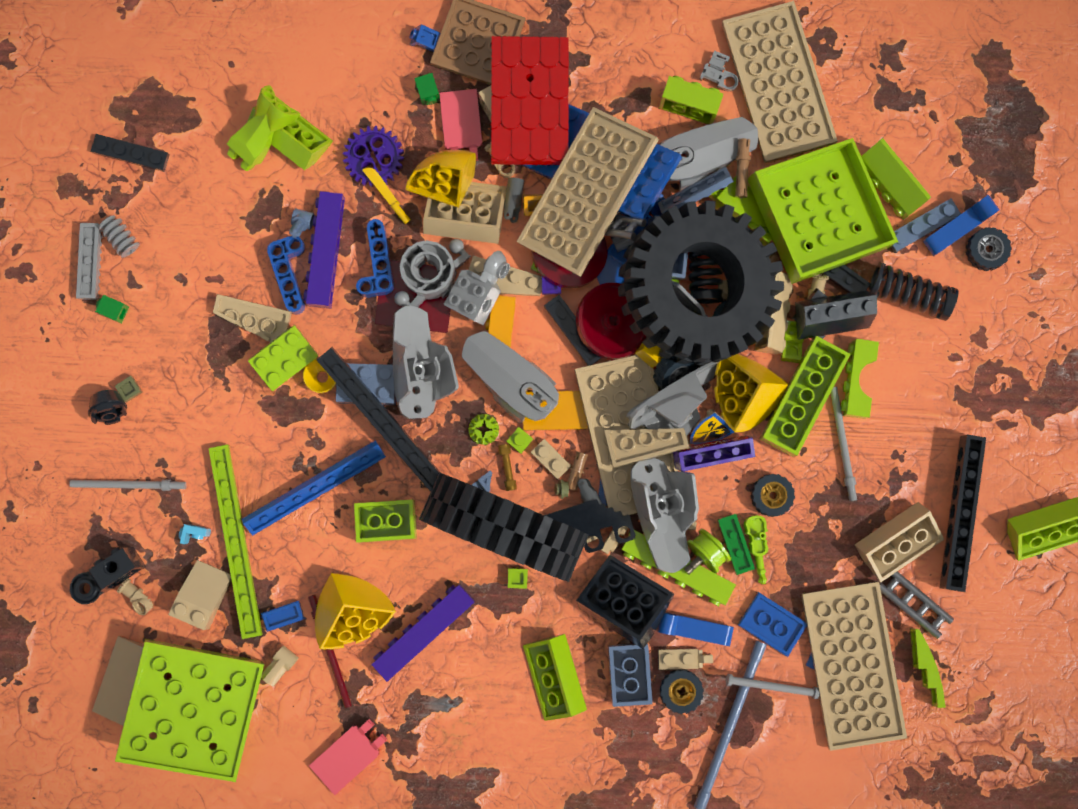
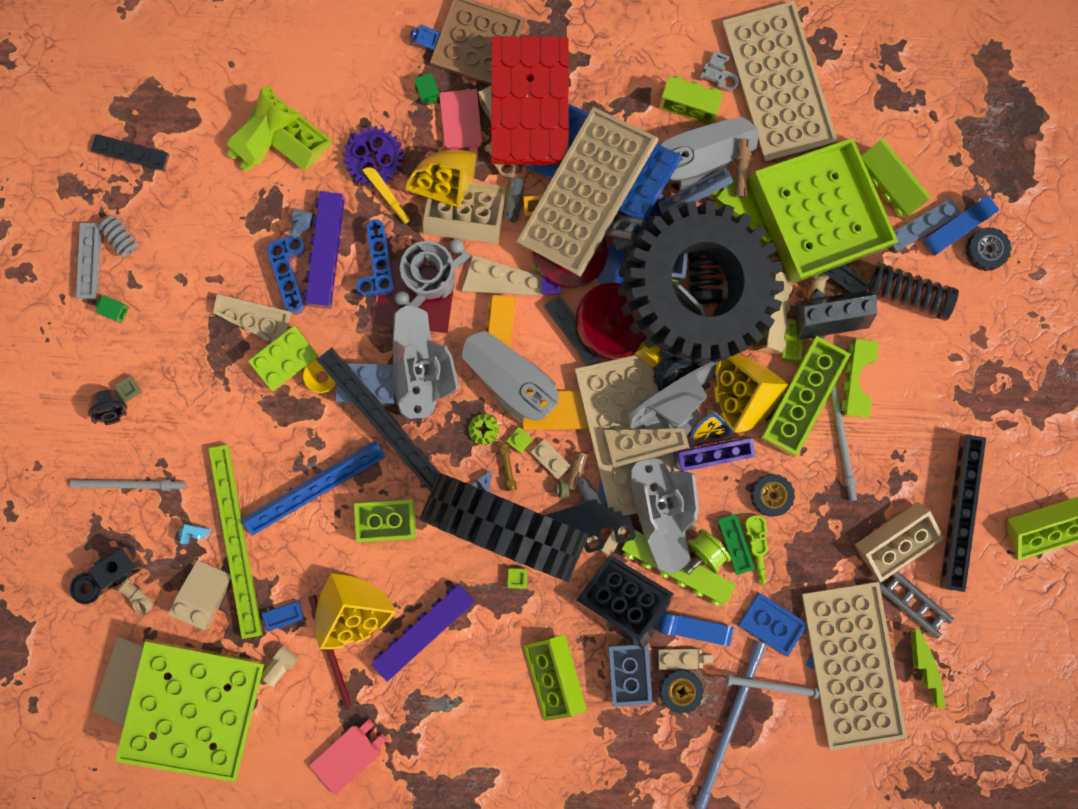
light grey brick [444,251,510,325] -> none

